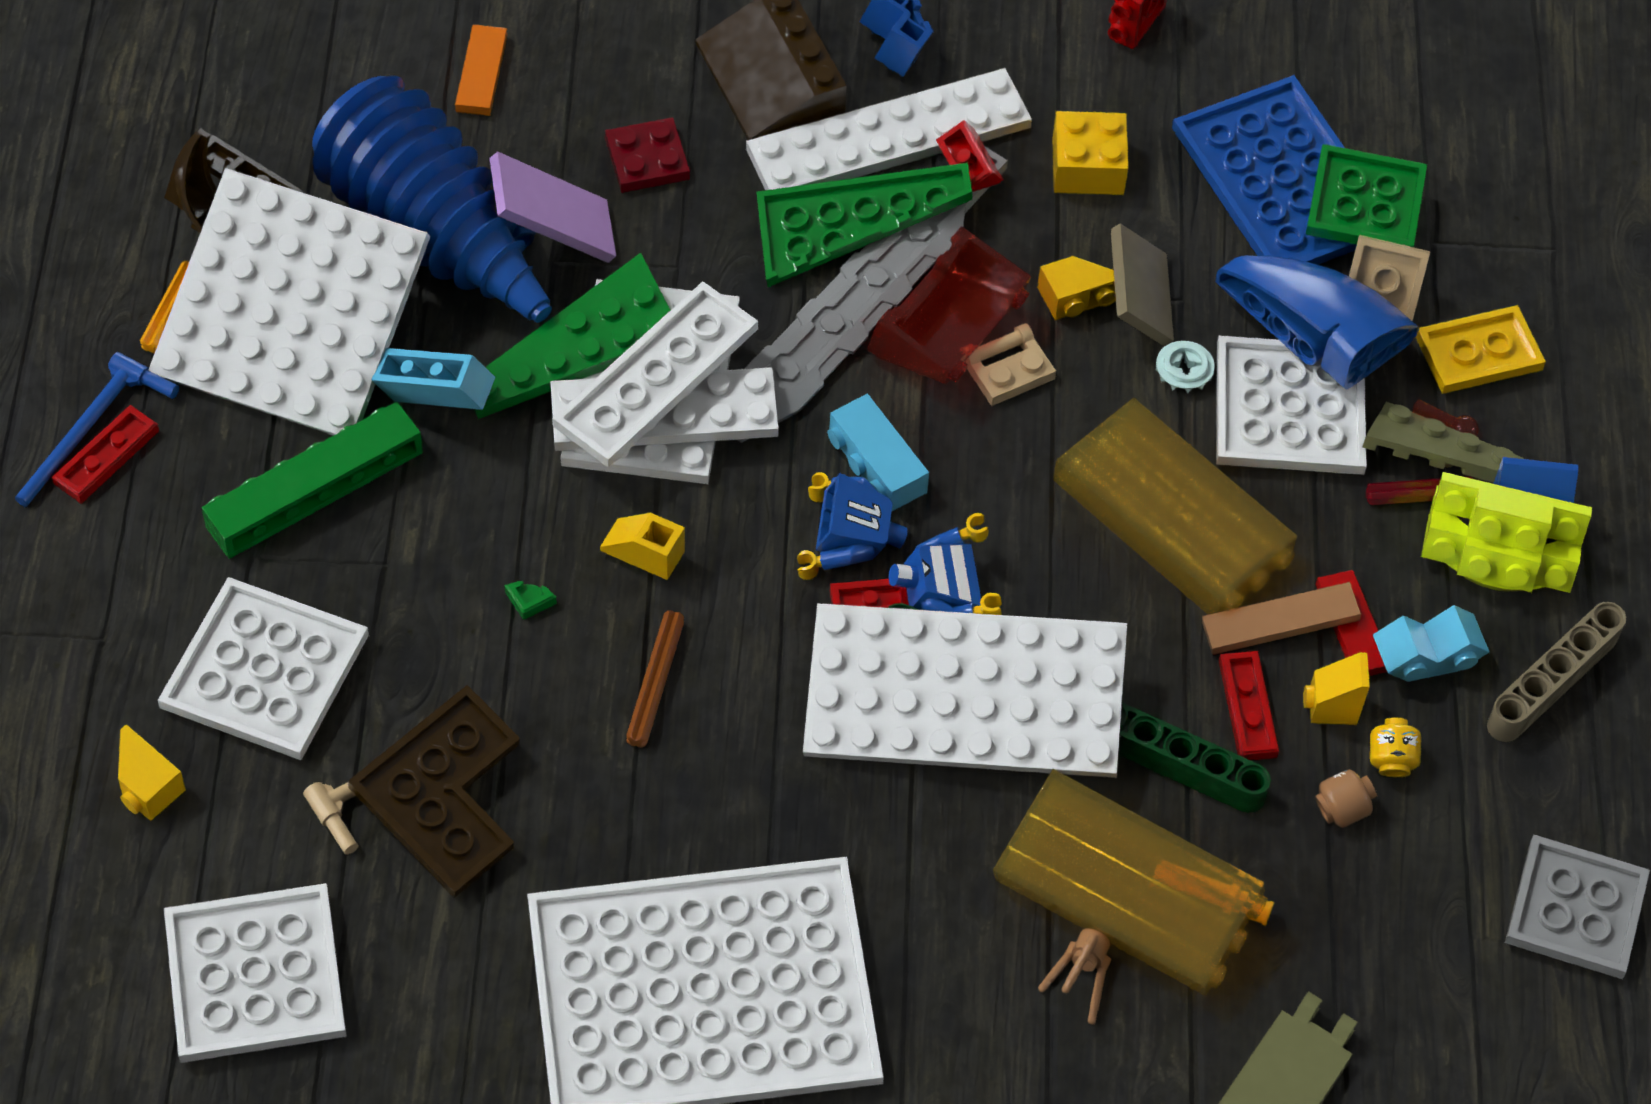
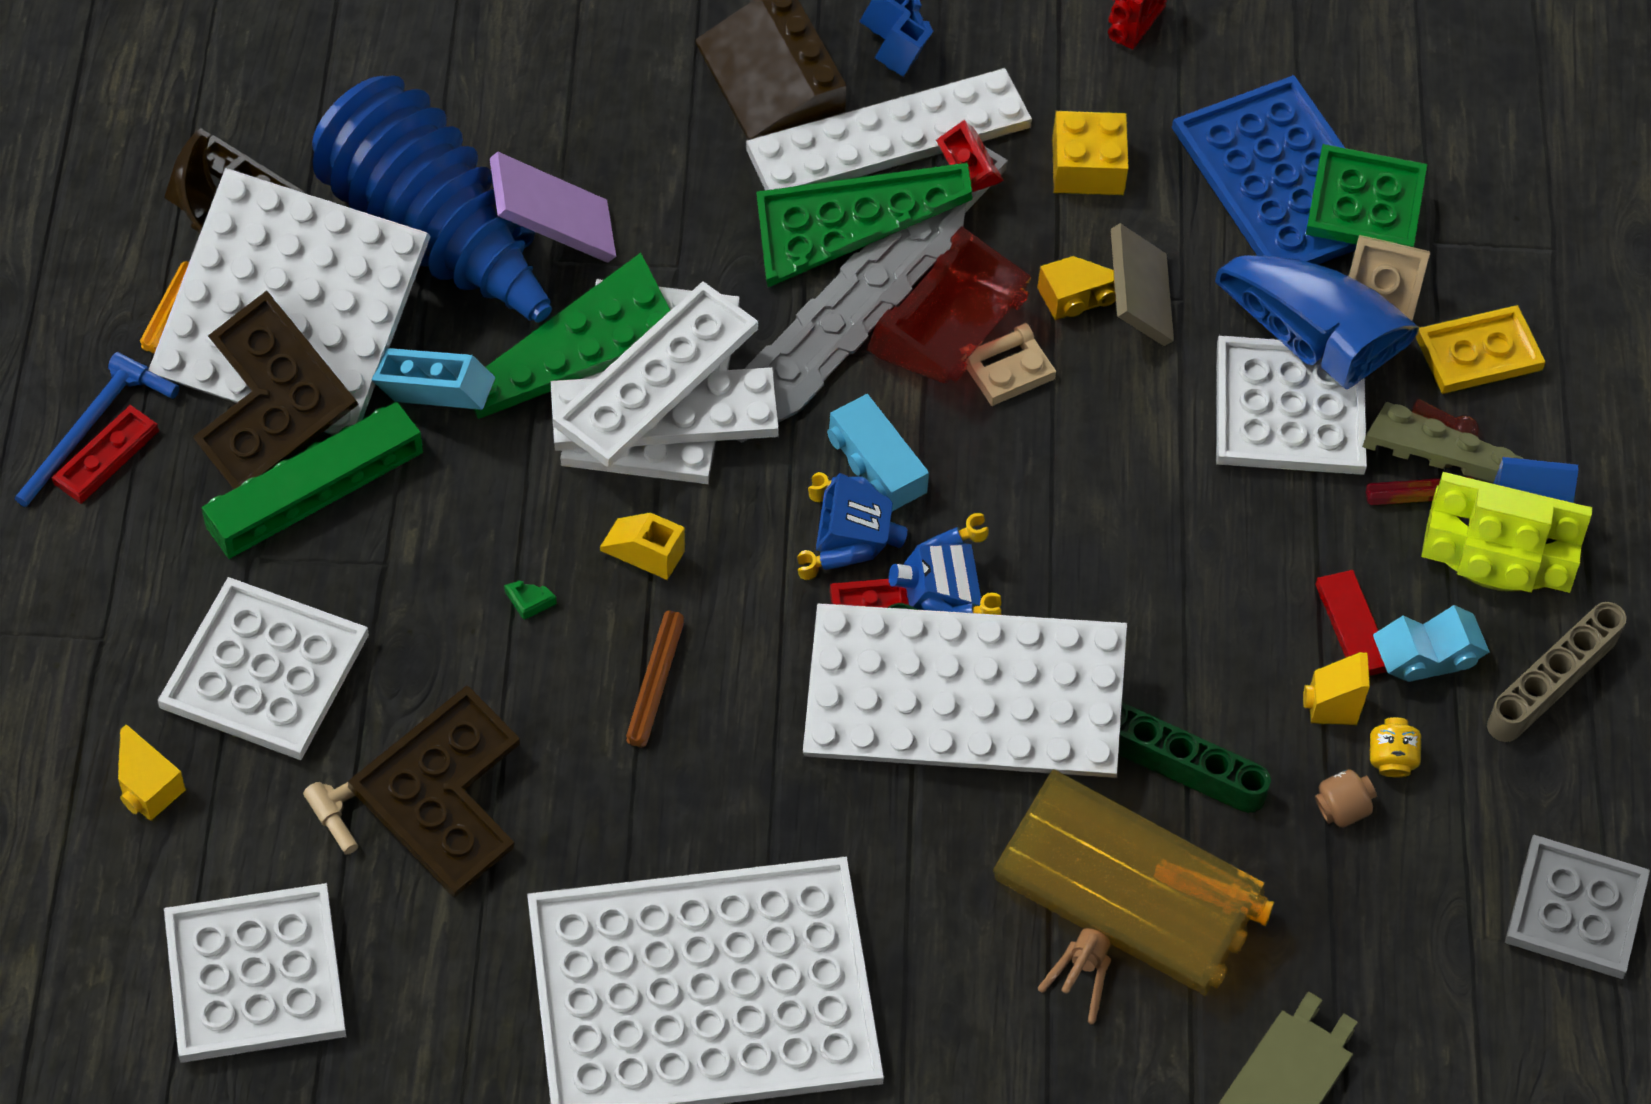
orange tile [455,25,507,116] -> none
dark red plate [605,117,690,193] -> none
clear yellow brick [1053,398,1297,615] -> none
light aqua gear [1156,341,1215,393] -> none
medium nougat tile [1202,582,1361,655] -> none
red tile [1219,651,1279,760] -> none
none -> dark brown plate [193,290,359,489]

